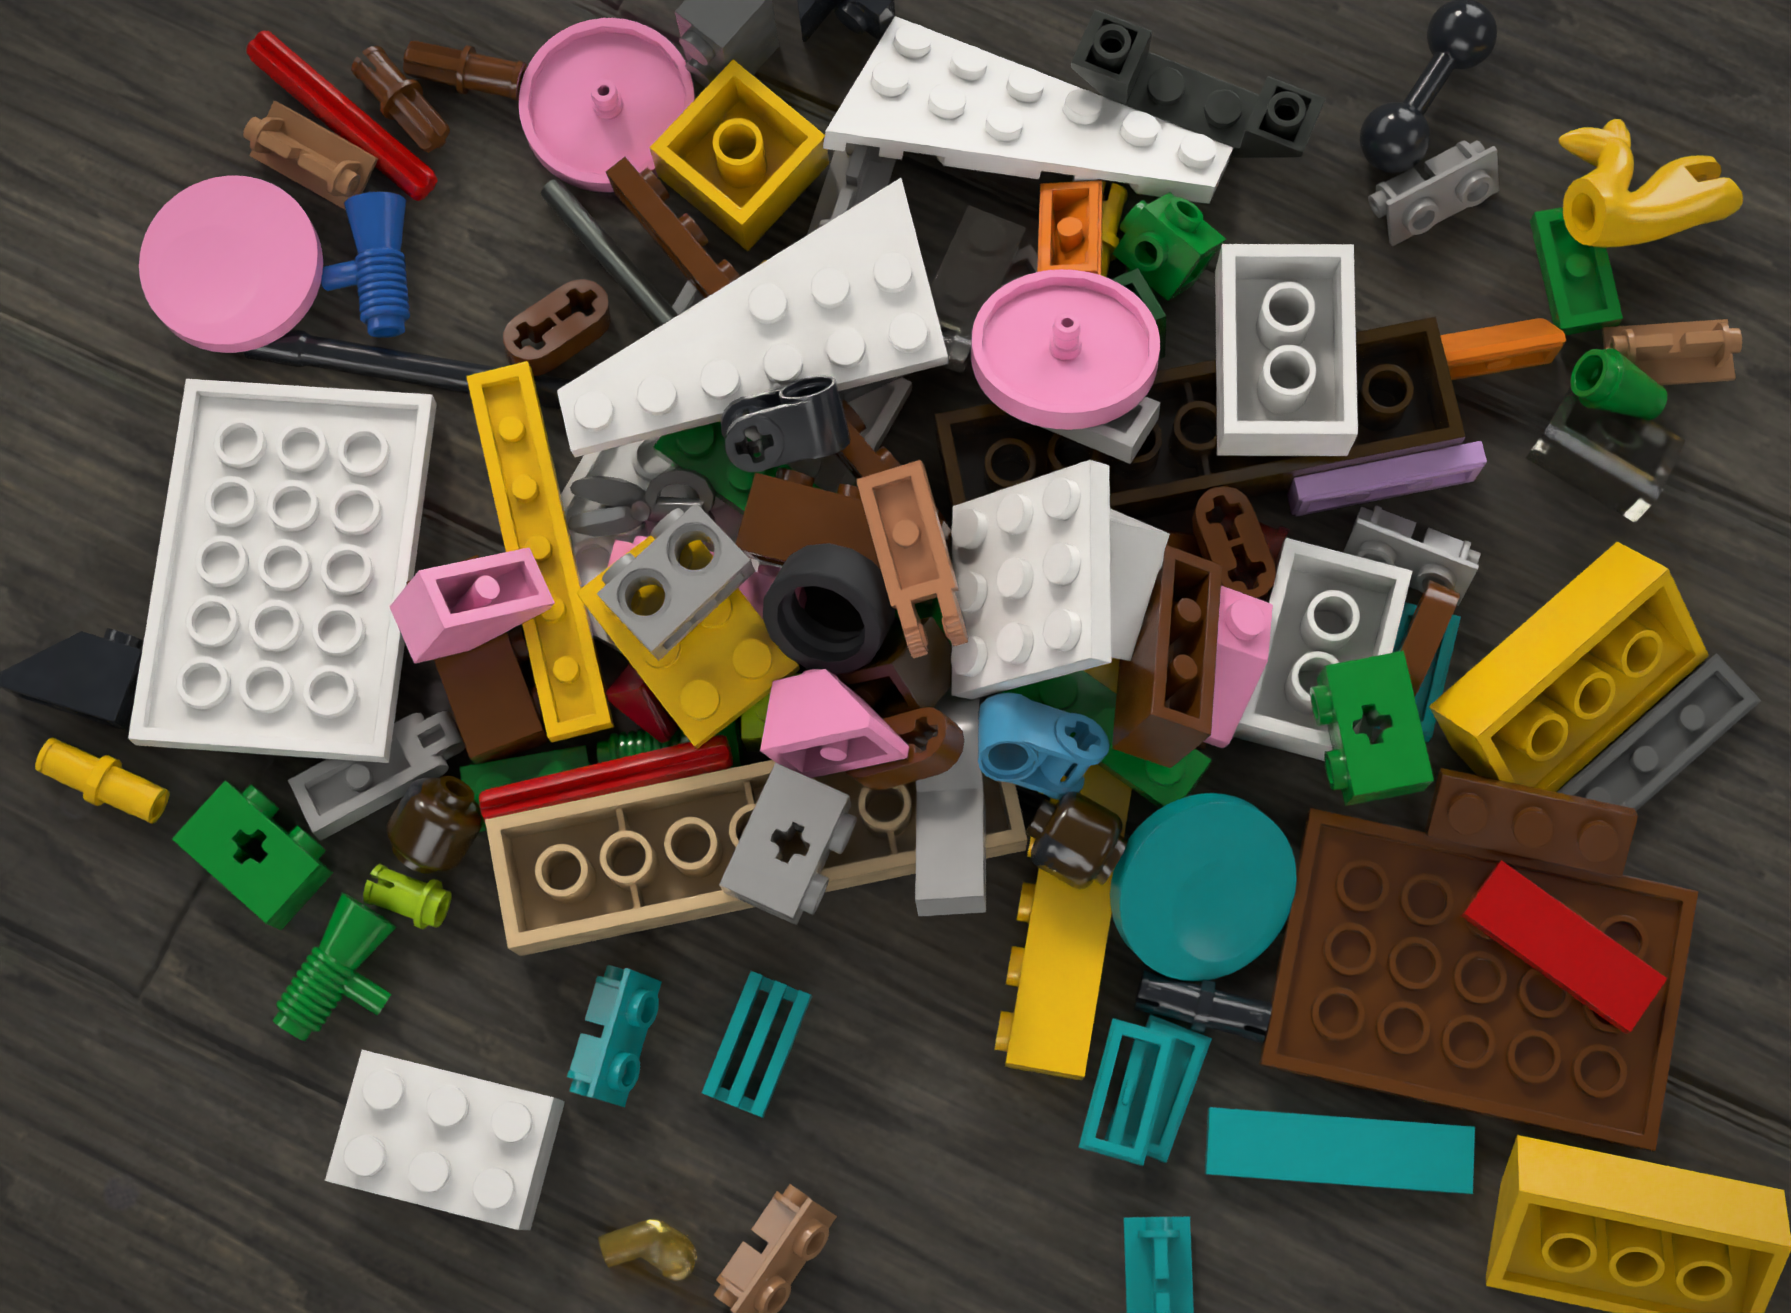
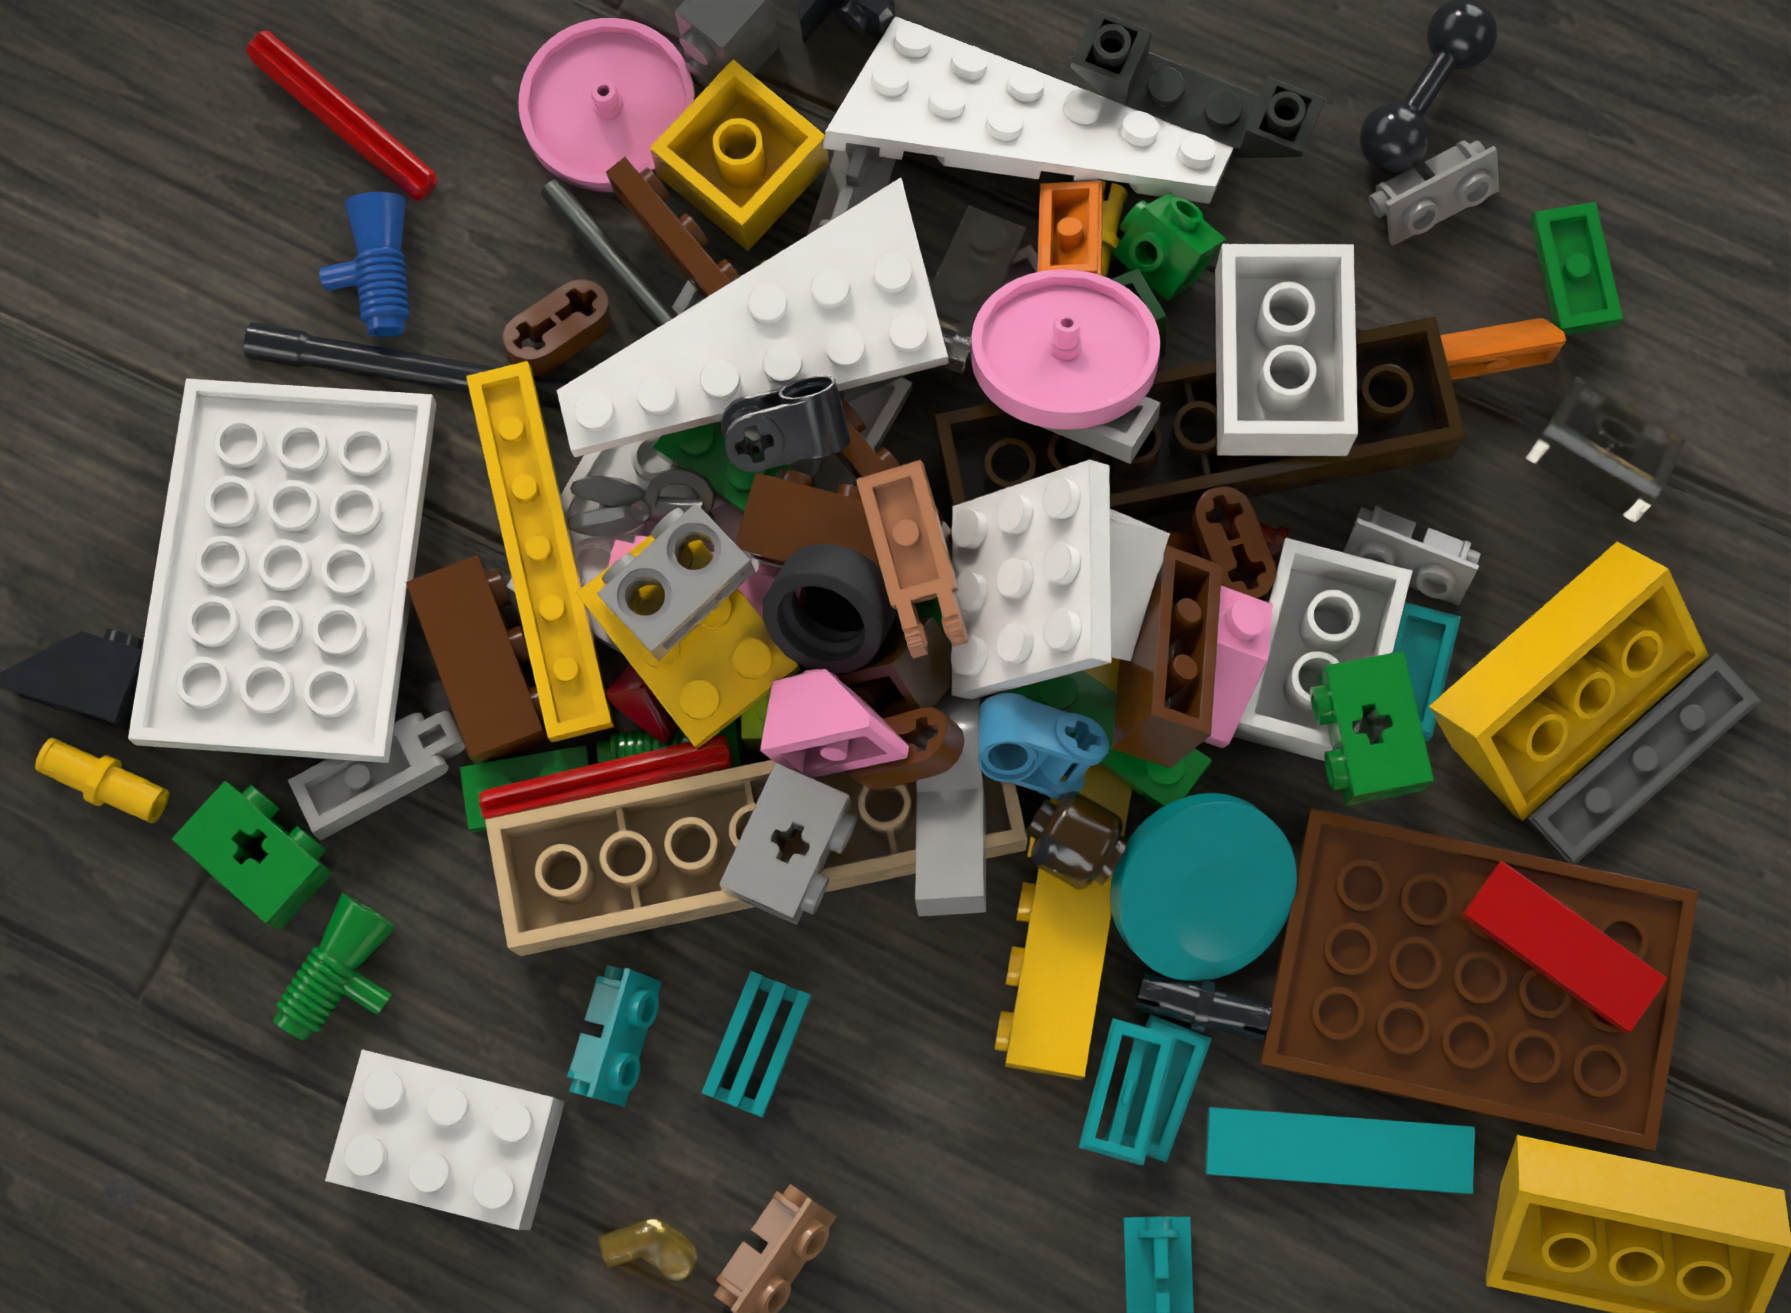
bright pink piece [139,176,323,353] -> none
medium nougat hinge [243,101,378,209] -> none
reddish brown axle [351,46,450,153] -> none
lime pin [363,864,451,930] -> none
dark brown head [386,776,484,874] -> none
bright pink slope [390,547,555,664] -> none
reddish brown axle [403,40,527,101] -> none
lavender tile [1287,441,1487,516] -> none
reddish brown beam [1397,580,1460,697] -> none
reddish brown plate [1425,768,1638,877] -> none
yellow piece [1559,119,1743,247] -> none
green cone [1571,348,1667,421] -> none
medium nougat hinge [1602,319,1742,385] -> none

